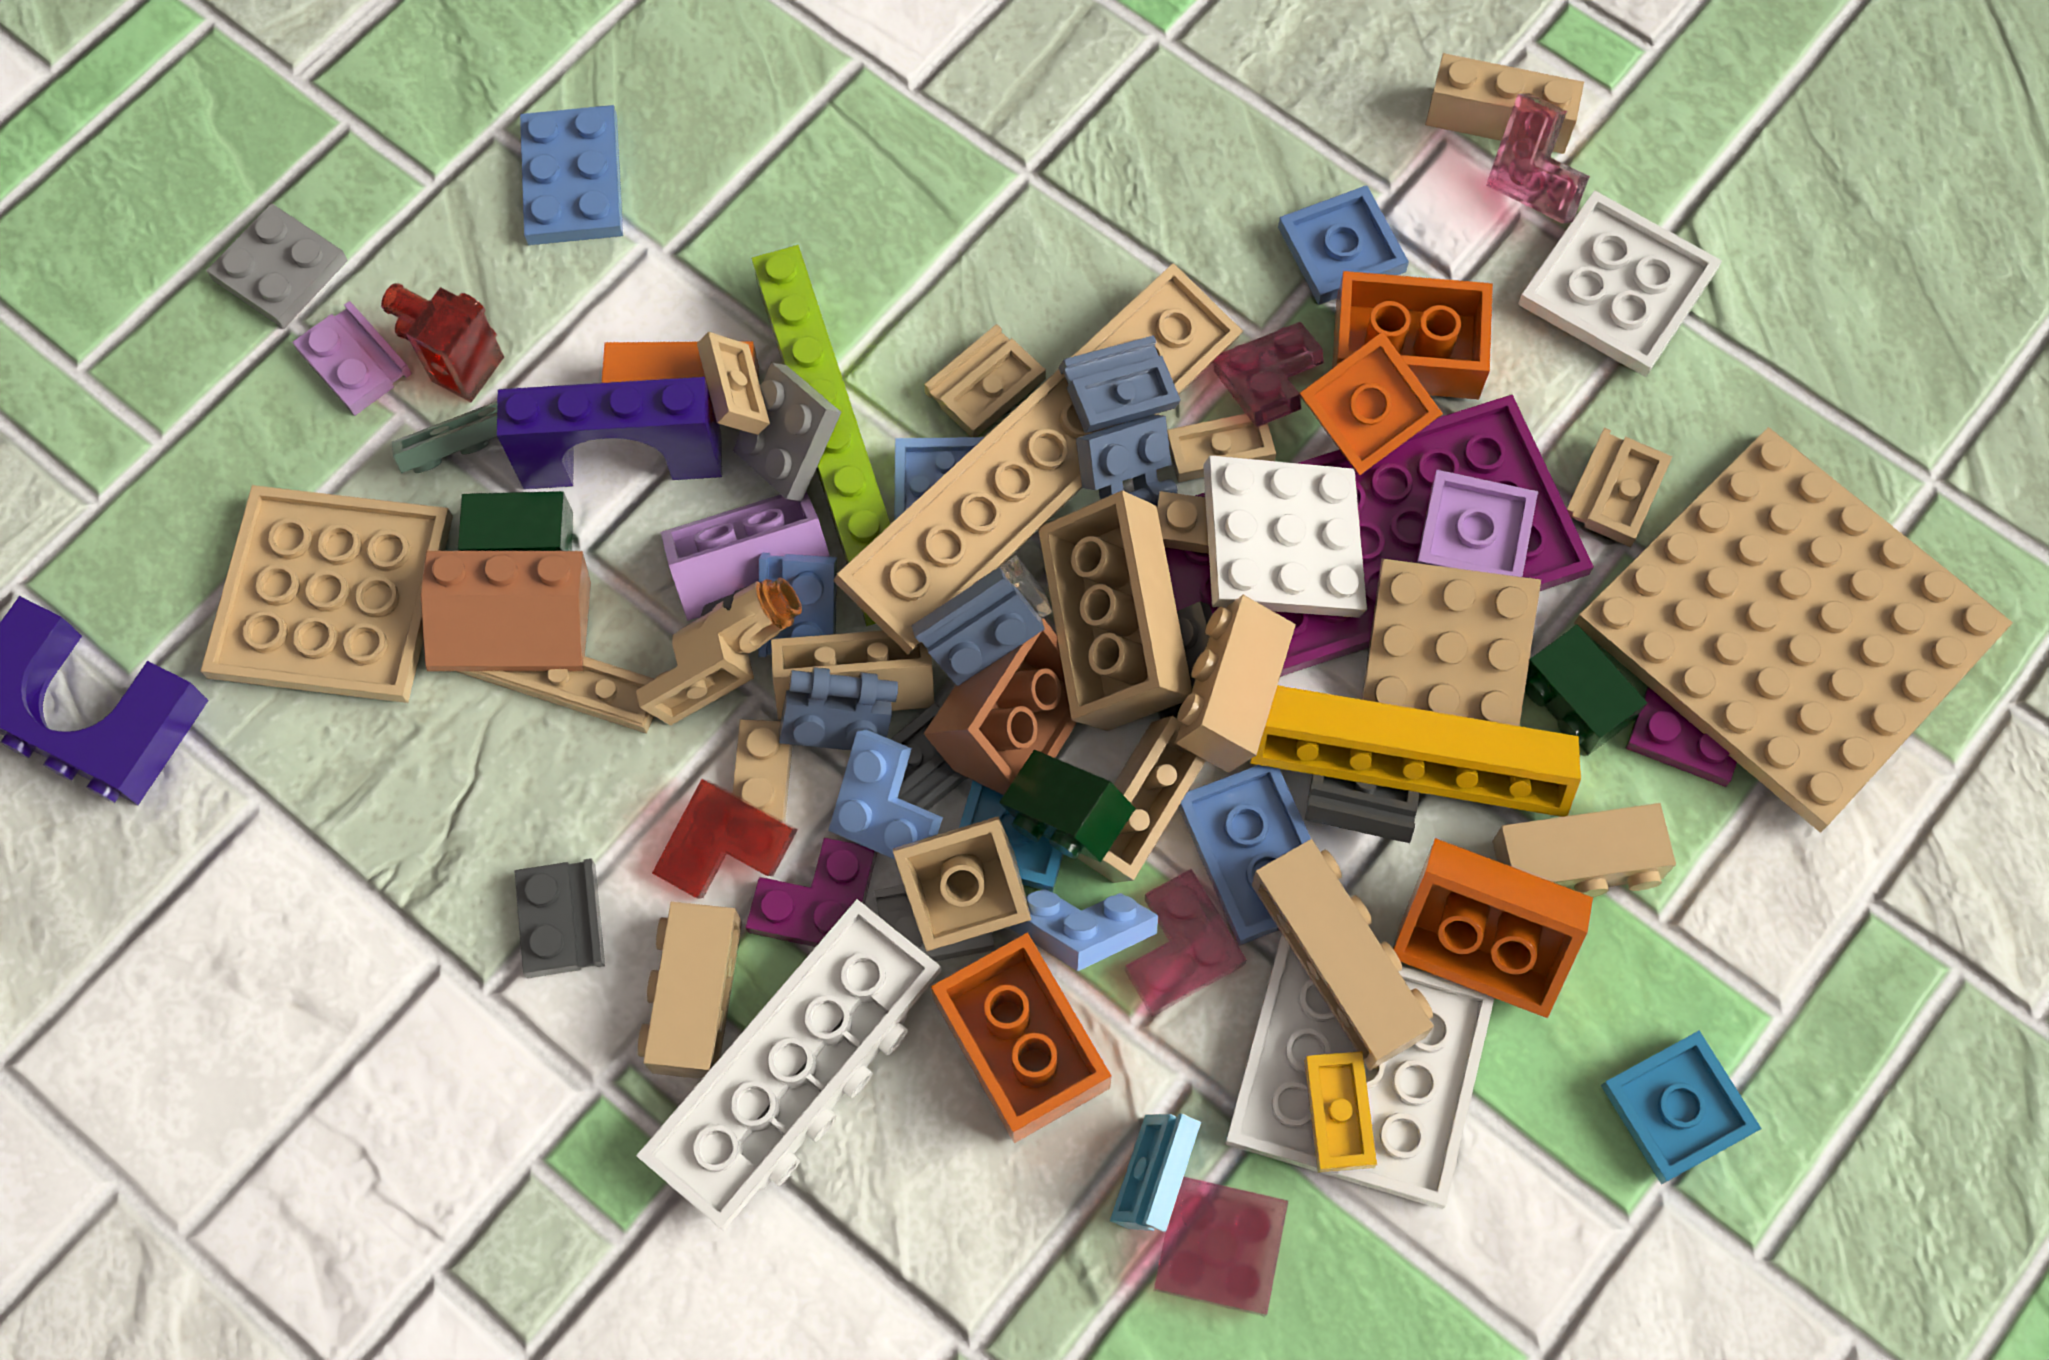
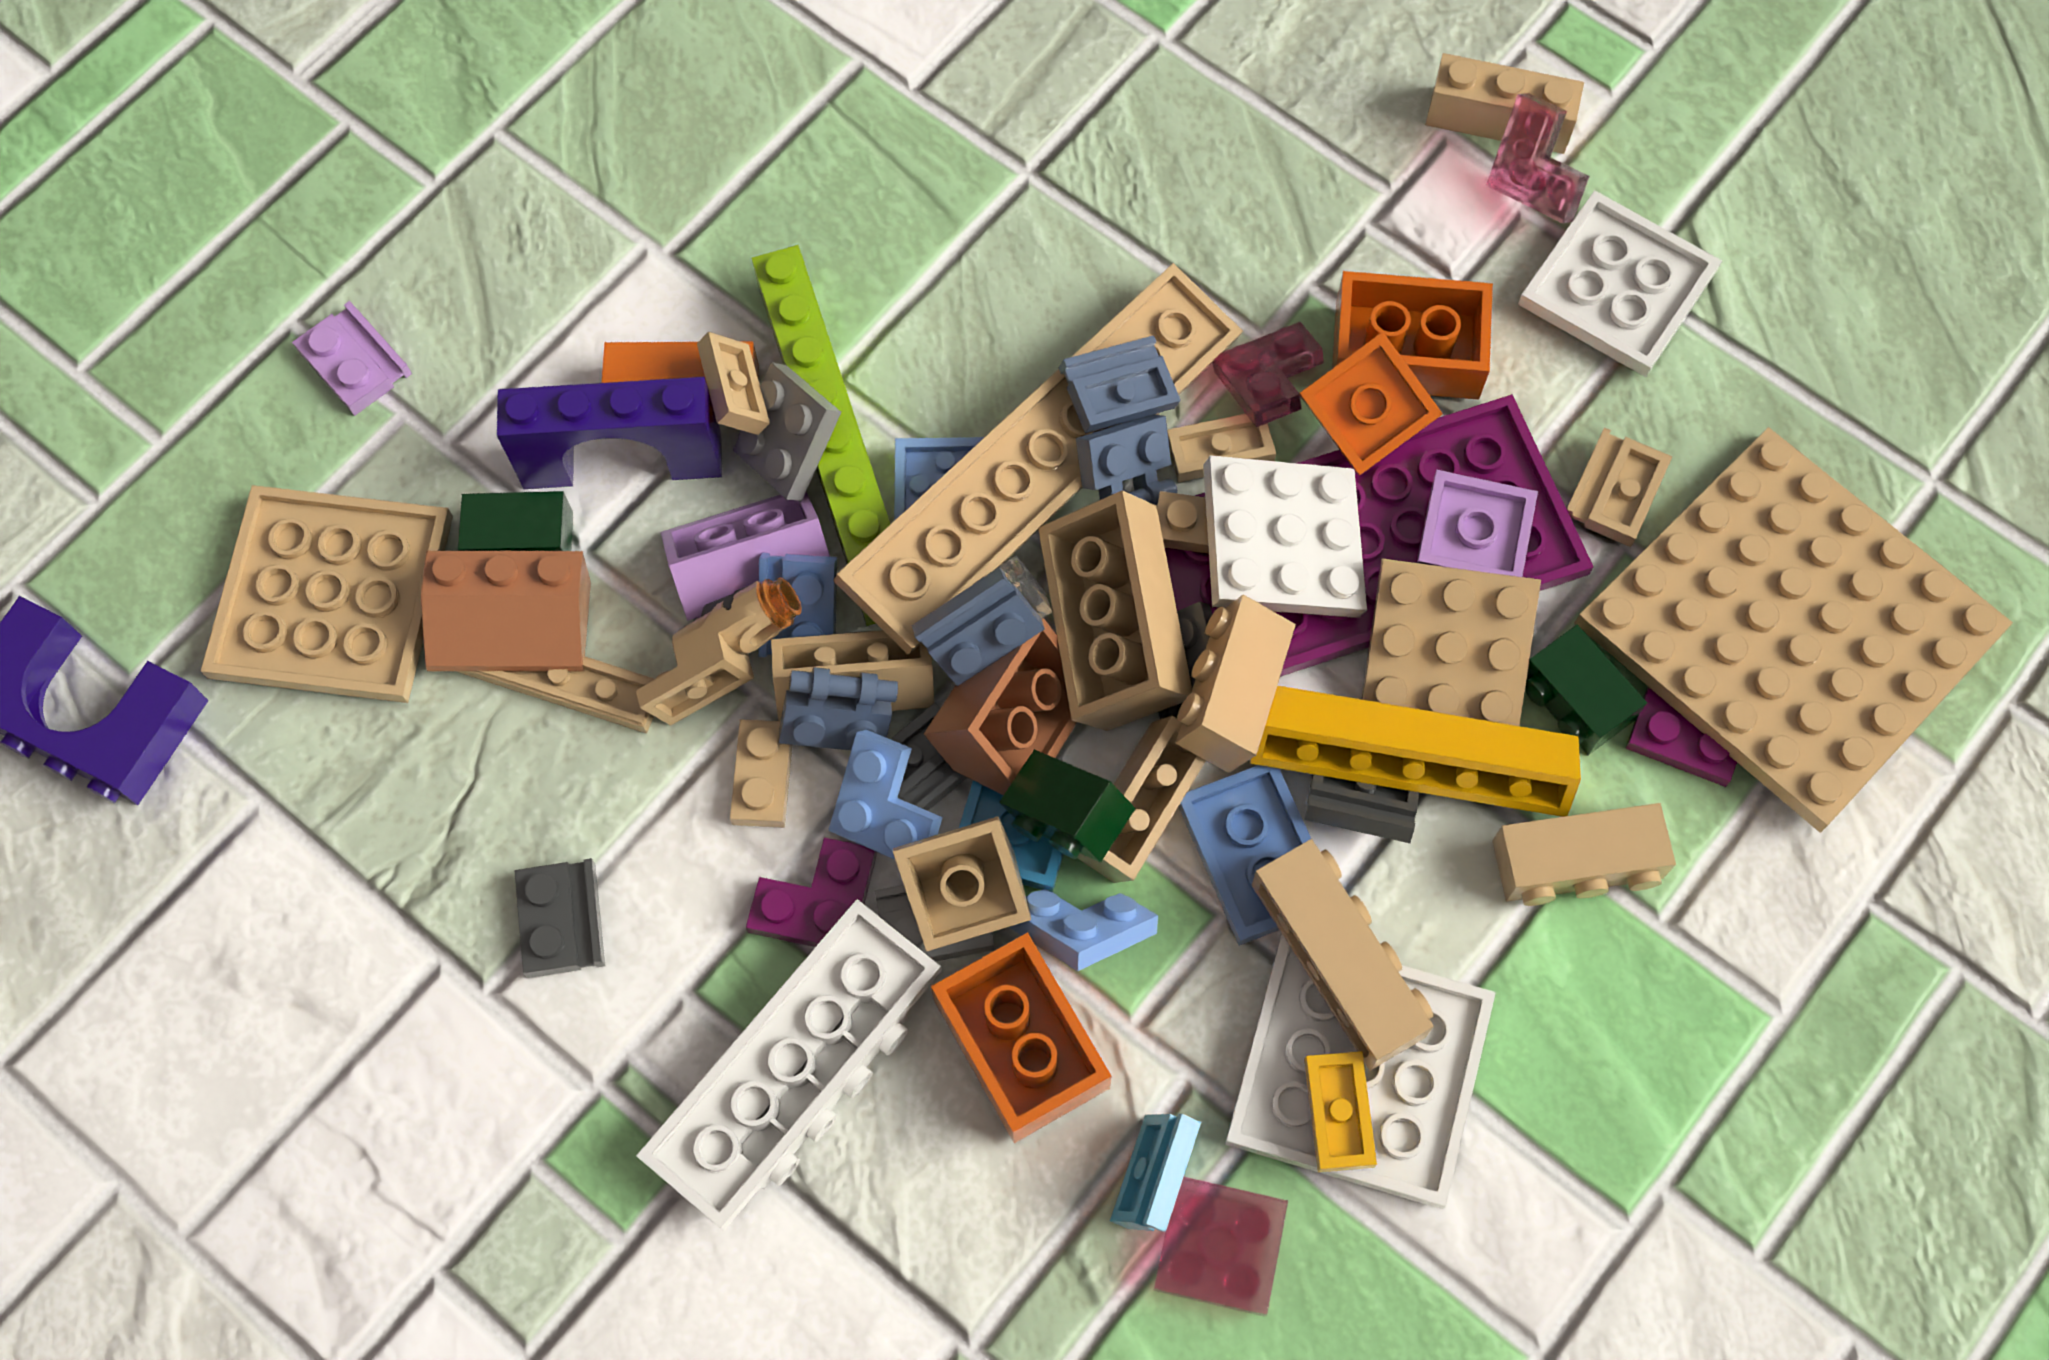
light grey plate [206,203,348,329] -> none
clear red brick [381,283,504,403] -> none
sand green plate [391,401,497,473] -> none
medium blue plate [520,105,623,245] -> none
tan brick [638,901,742,1079] -> none
clear red plate [652,779,798,899] -> none
tan plate [924,324,1046,437] -> none
clear pink plate [1125,869,1247,1017] -> none
medium blue plate [1278,185,1409,305] -> none
orange brick [1393,838,1593,1018] -> none
dark azure plate [1601,1030,1762,1185] -> none

